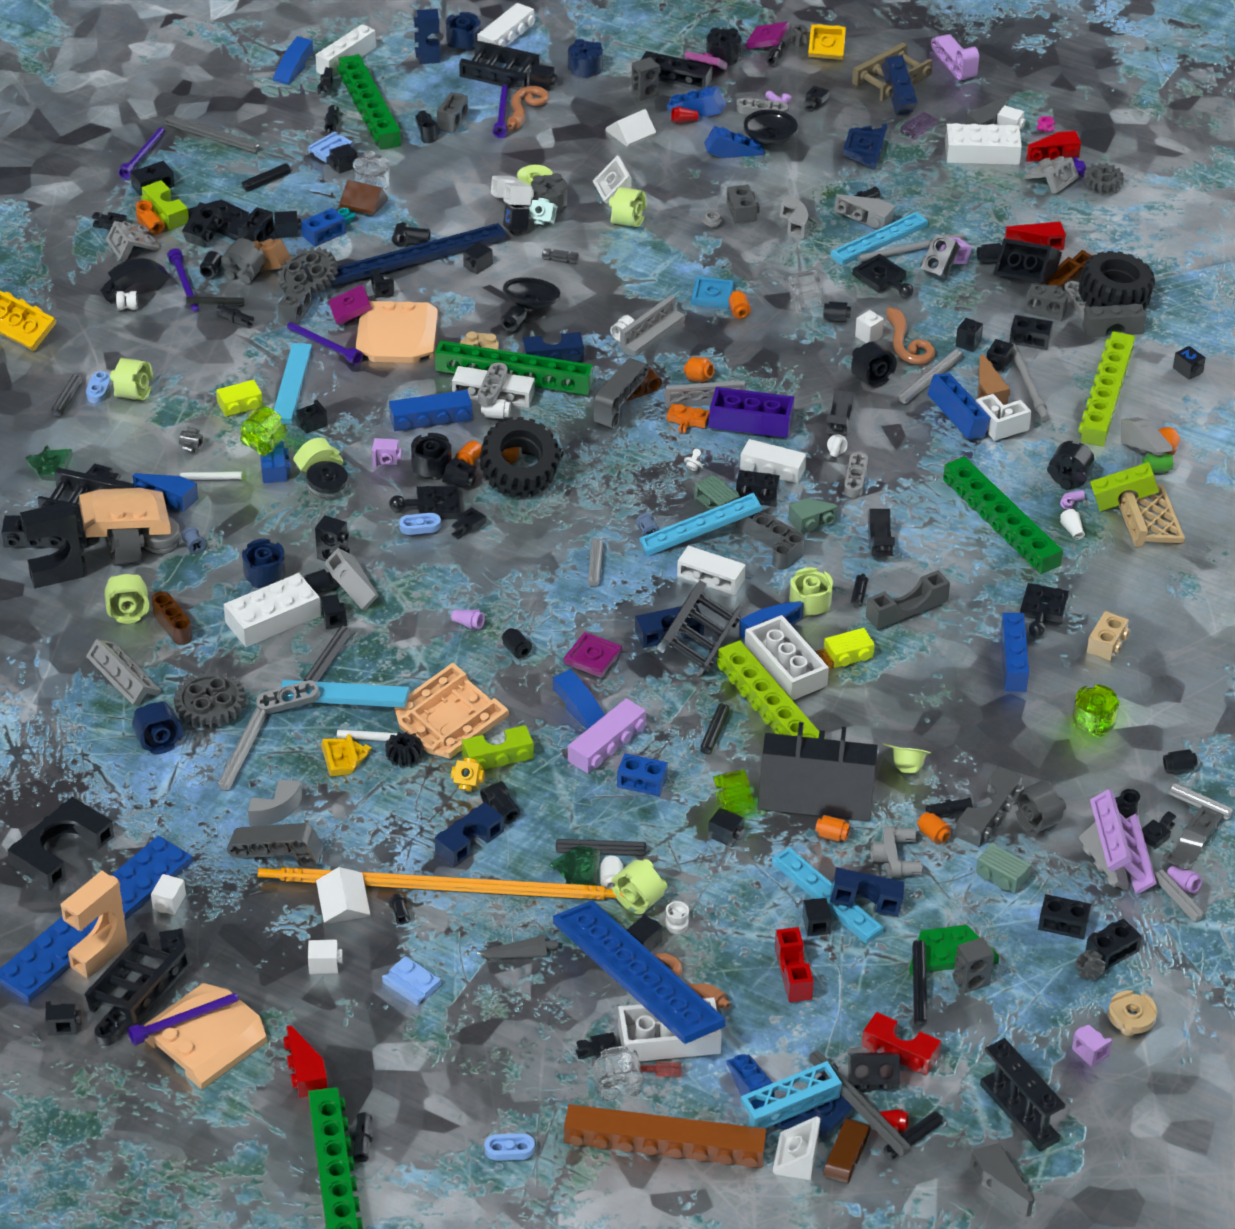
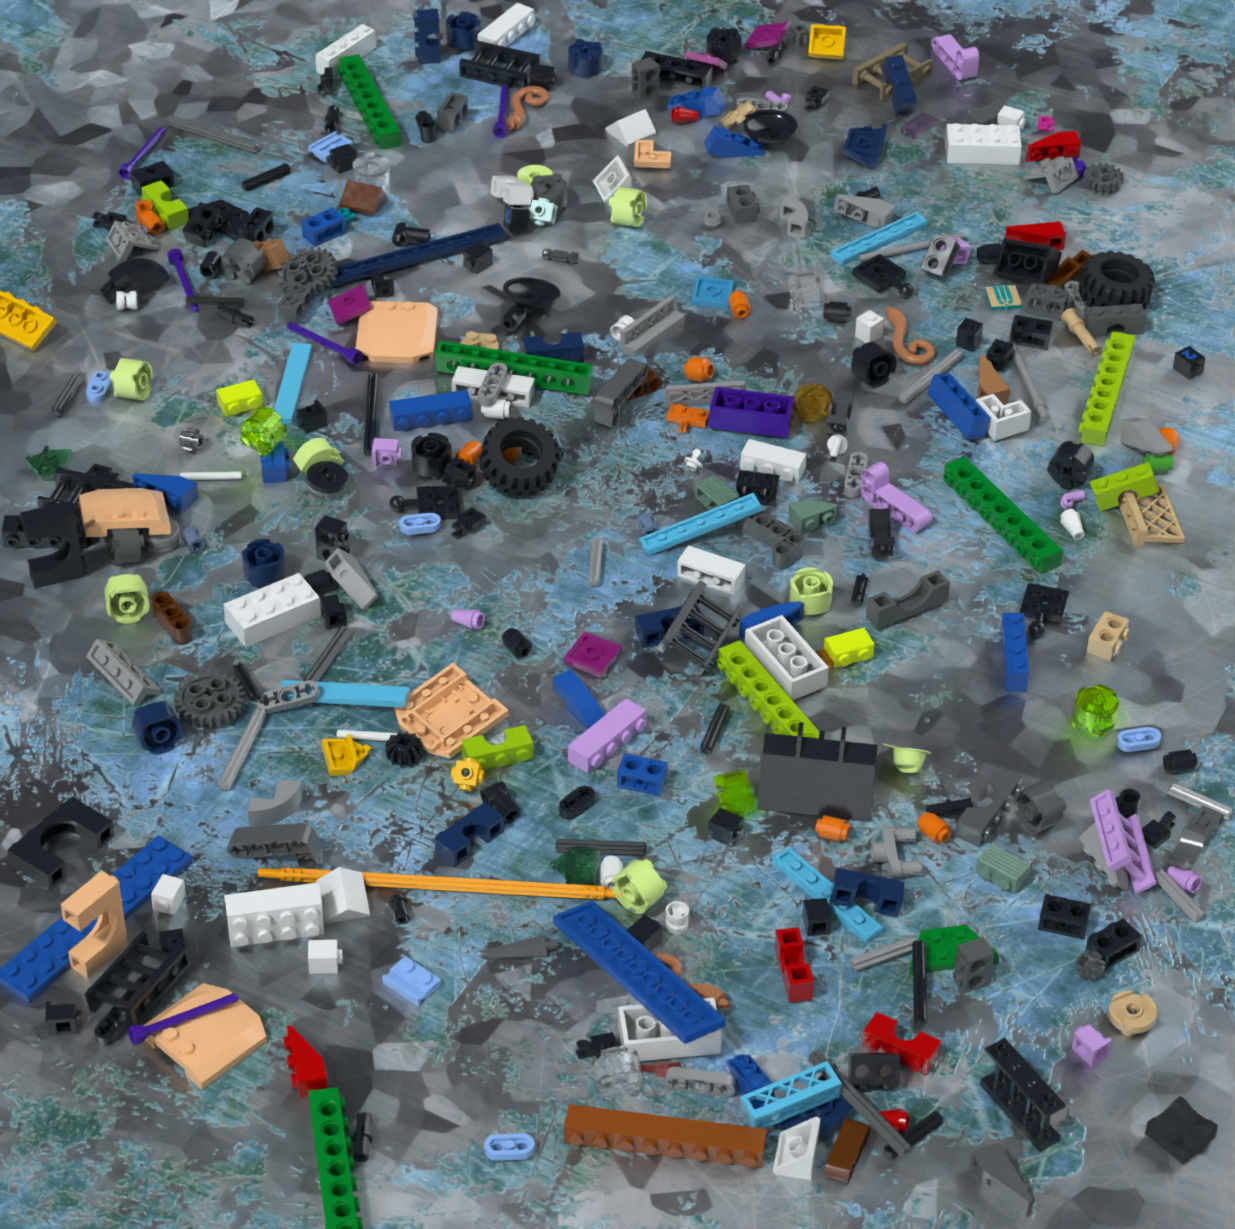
blue slope [273,36,314,85] -> none
black brick [274,211,302,238] -> none
none -> white brick [224,882,325,947]
none -> black axle [233,662,261,702]
none -> black axle [363,373,379,456]
none -> black beam [559,786,595,820]
none -> light nougat plate [634,140,671,169]
none -> light grey beam [664,1067,737,1097]
none -> tan plate [721,101,756,129]
none -> clear yellow cylinder [793,382,833,423]
none -> light grey axle [850,938,914,971]
none -> lavender beam [860,461,933,533]
none -> piece [984,284,1023,310]
none -> tan pin [1061,308,1102,356]
none -> light blue plate [1117,727,1161,752]
none -> black brick [1145,1096,1218,1164]

